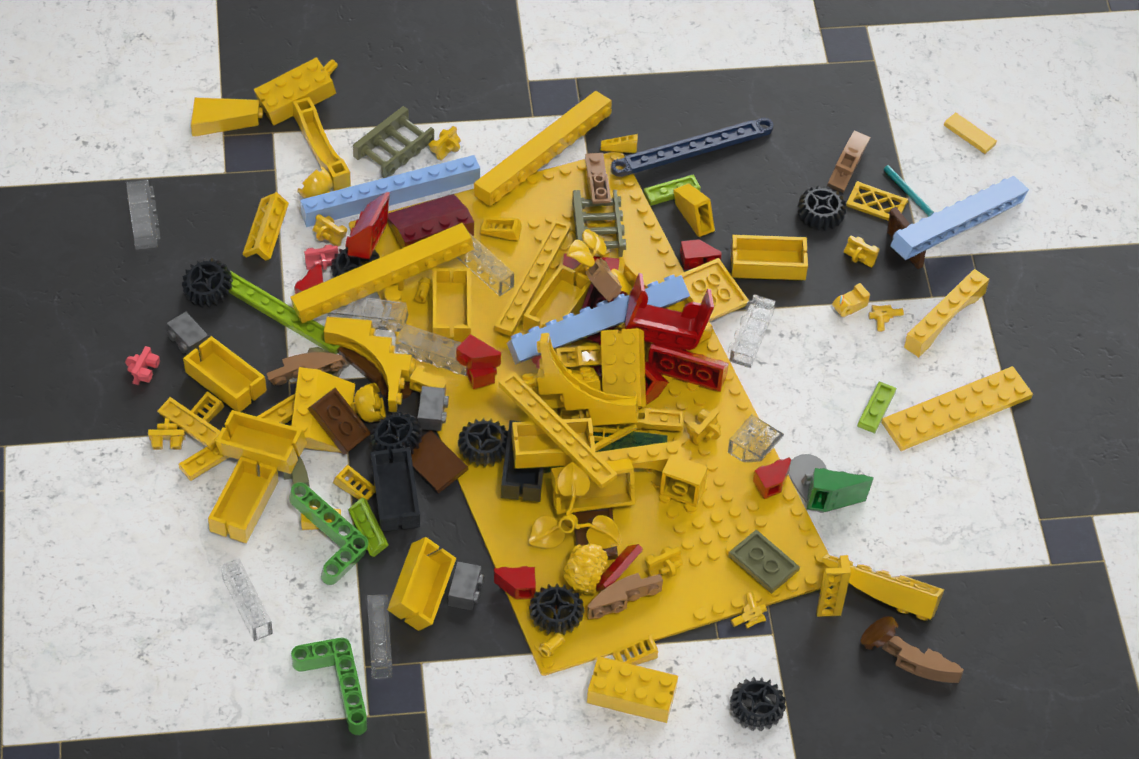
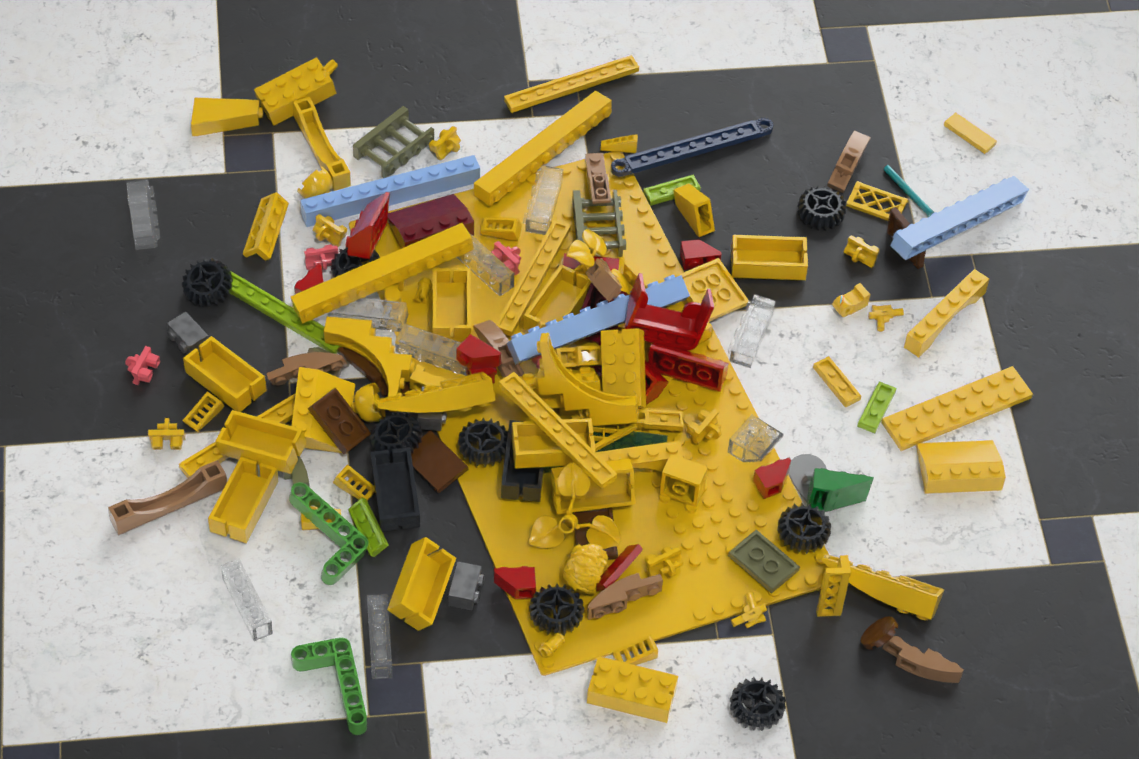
yellow tile [157,397,220,450] -> none
none -> medium nougat arch [108,460,227,535]
none -> yellow wedge [374,372,496,413]
none -> medium nougat slope [473,320,524,378]
none -> coral hips [488,241,521,275]
none -> yellow plate [504,55,639,113]
none -> clear brick [523,165,564,235]
none -> black gear [777,503,831,554]
none -> yellow tile [813,356,862,407]
none -> yellow slope [916,440,1006,494]

